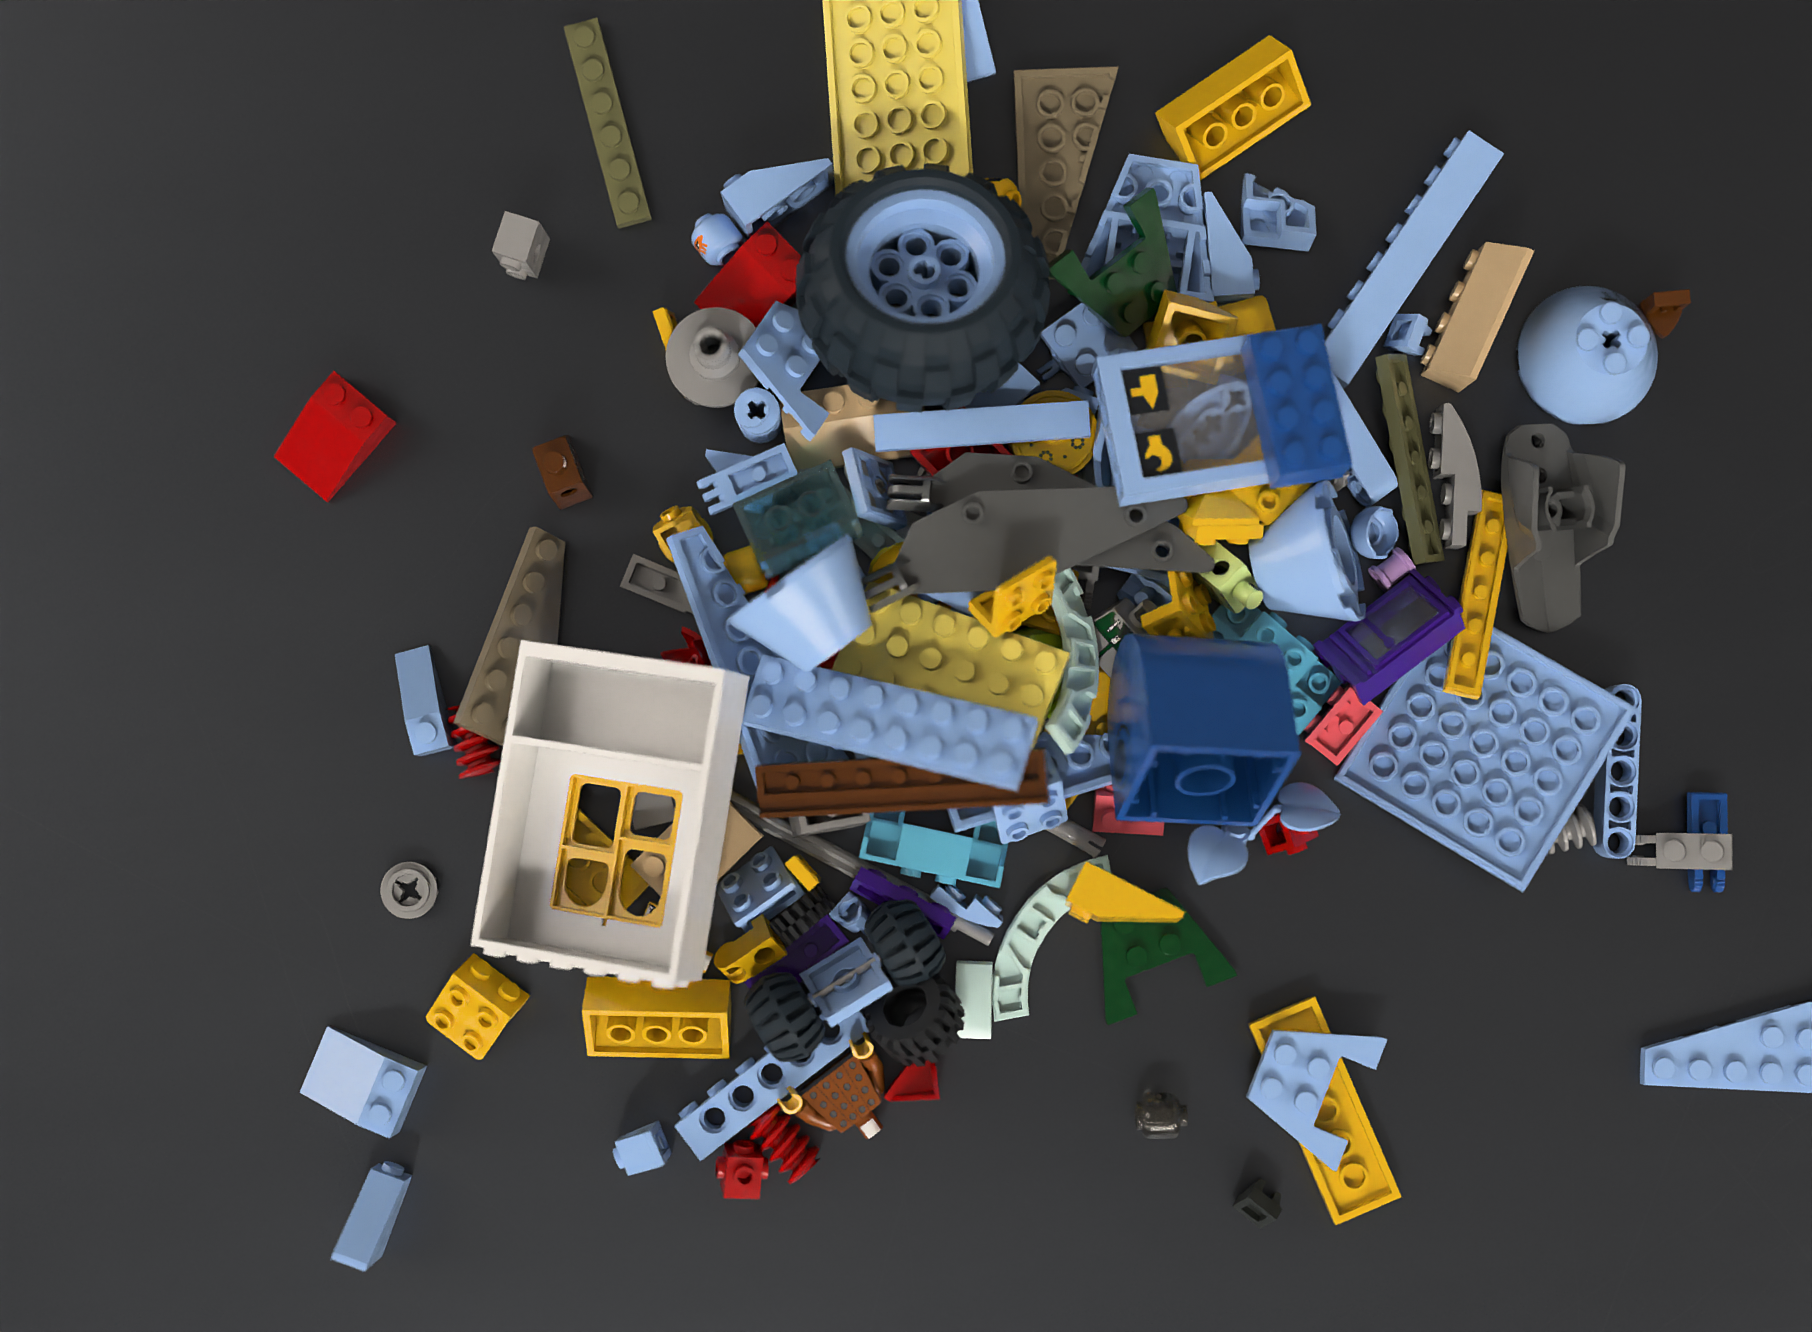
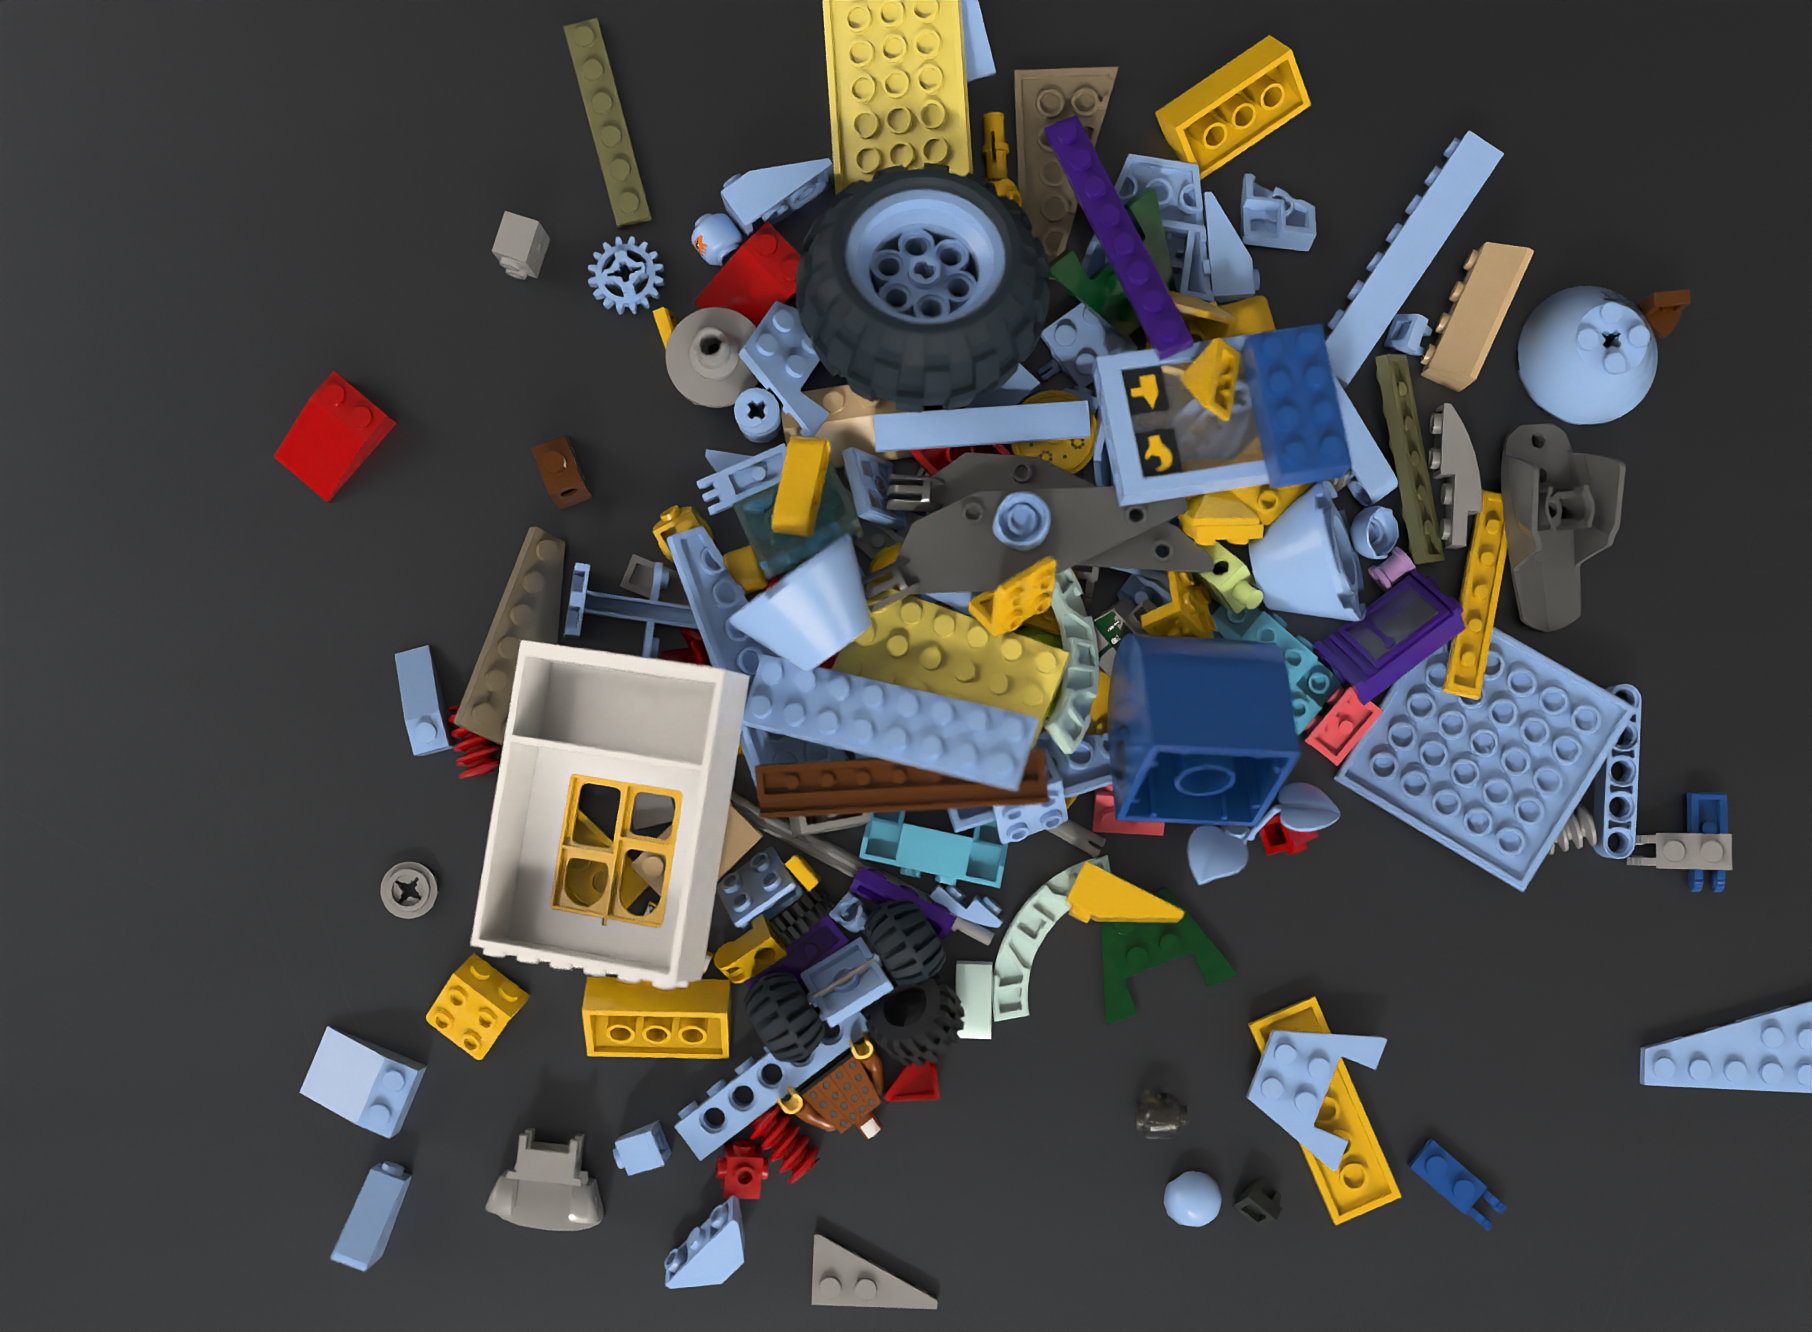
none -> light grey piece [485,1128,605,1231]
none -> light blue piece [564,562,698,659]
none -> light blue gear [588,236,665,314]
none -> light blue slope [664,1195,745,1289]
none -> yellow beam [772,435,830,537]
none -> light grey wing [811,1232,937,1309]
none -> yellow pin [981,112,1009,178]
none -> light blue hair [992,492,1051,552]
none -> dark purple plate [1044,115,1193,361]
none -> light blue hair [1163,1171,1222,1227]
none -> yellow slope [1179,338,1241,421]
none -> blue hinge [1407,1138,1507,1231]

